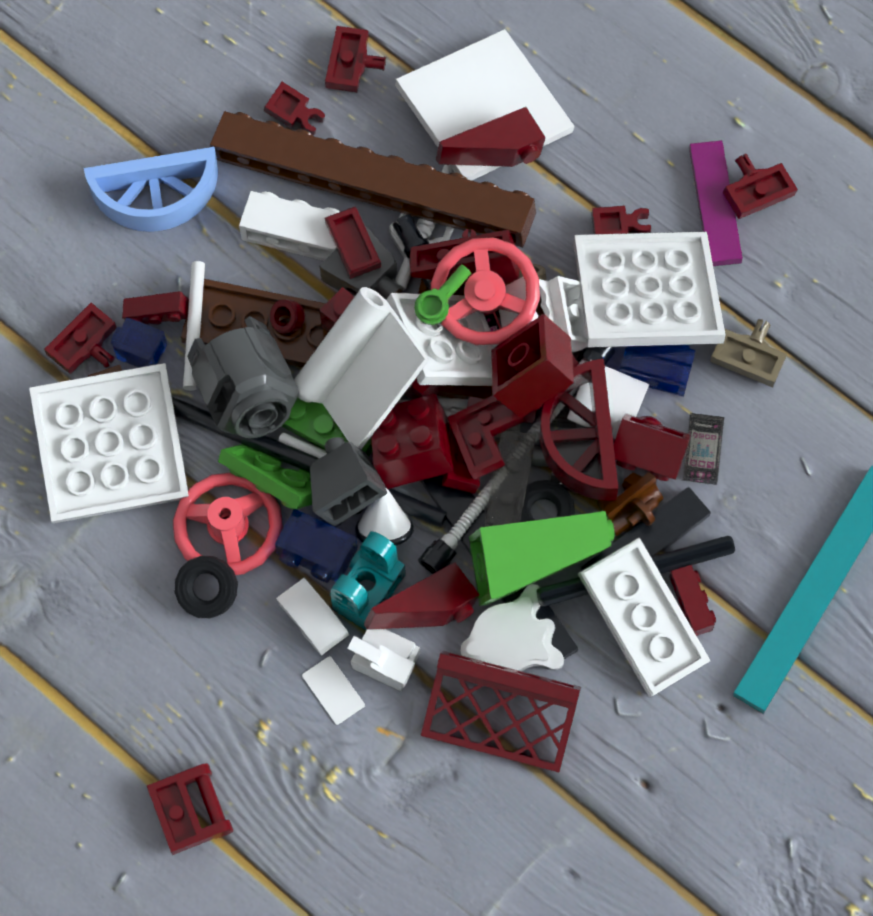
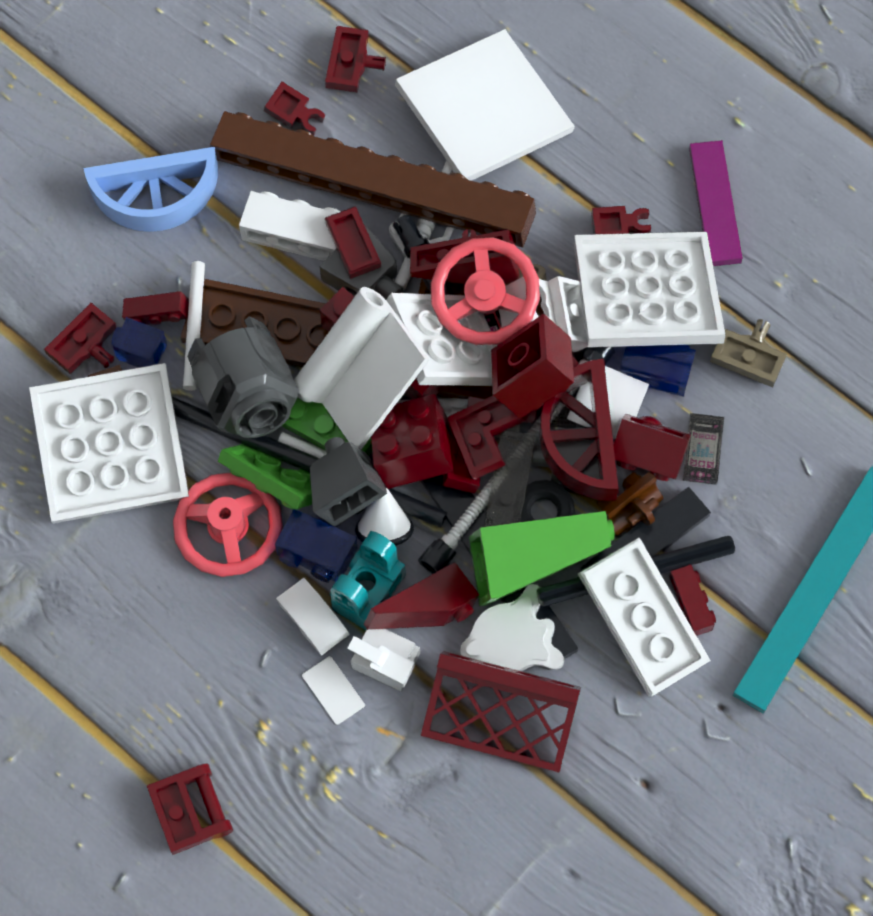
black tyre [174,556,238,619] -> none
dark red piece [270,299,305,333] -> none
bright green plate [414,264,472,325] -> none
dark red slope [436,107,546,167] -> none
dark red plate [723,154,798,219] -> none

